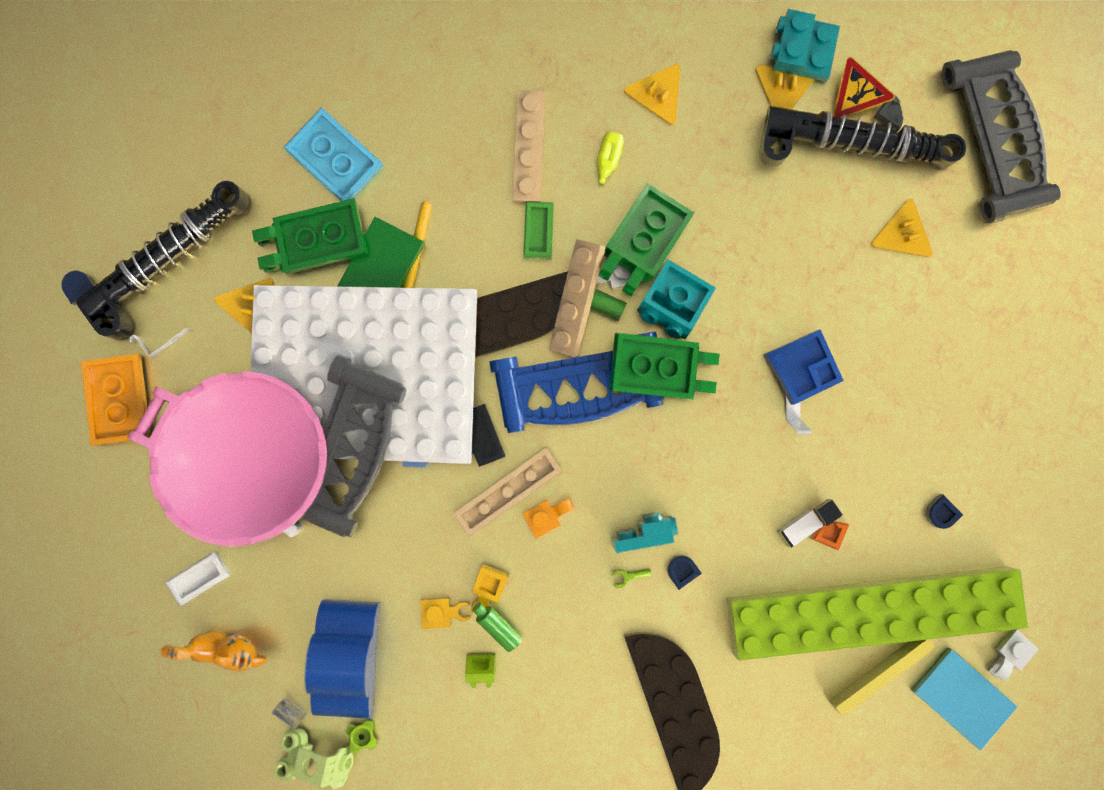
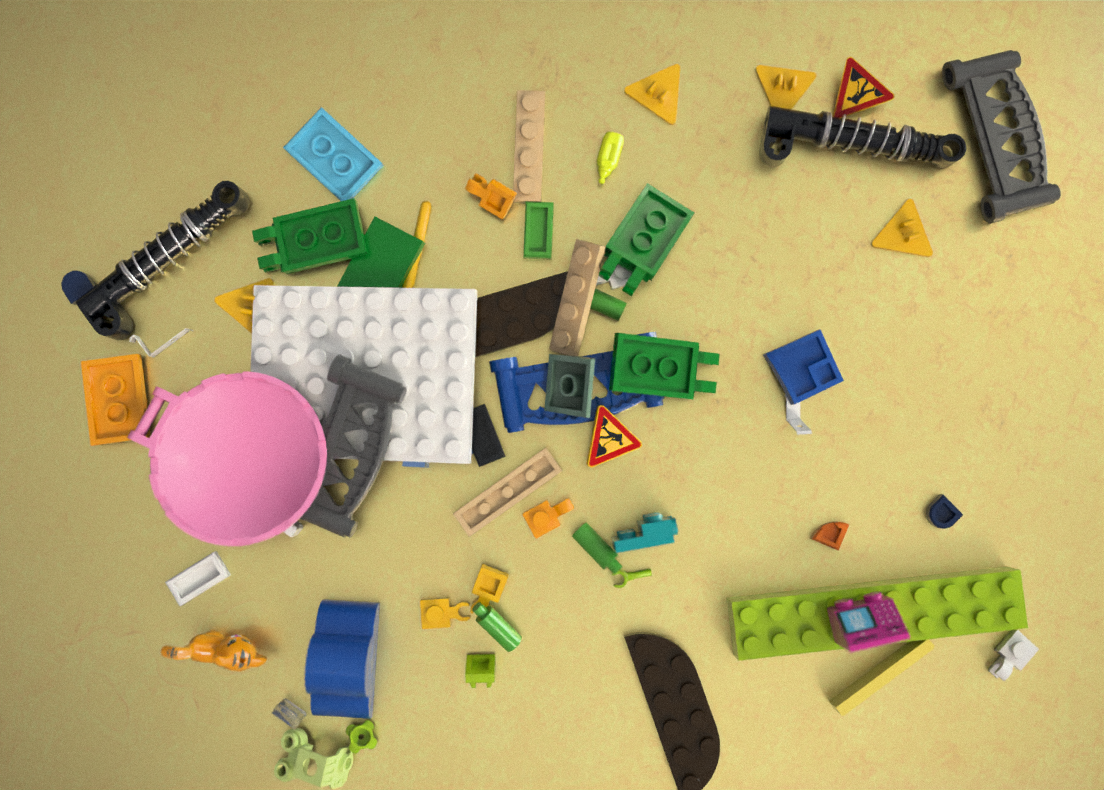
teal plate [637,259,716,339] -> none
dark blue tile [667,555,702,590] -> none
teal plate [770,9,840,82] -> none
piece [777,499,843,548] -> none
dark grey tile [873,94,903,132] -> none
medium azure tile [912,648,1017,750] -> none
none -> light orange plate [465,174,517,220]
none -> sand green slope [544,354,595,418]
none -> bright green cylinder [572,522,623,575]
none -> piece [586,405,642,467]
none -> dark pink slope [827,592,910,653]

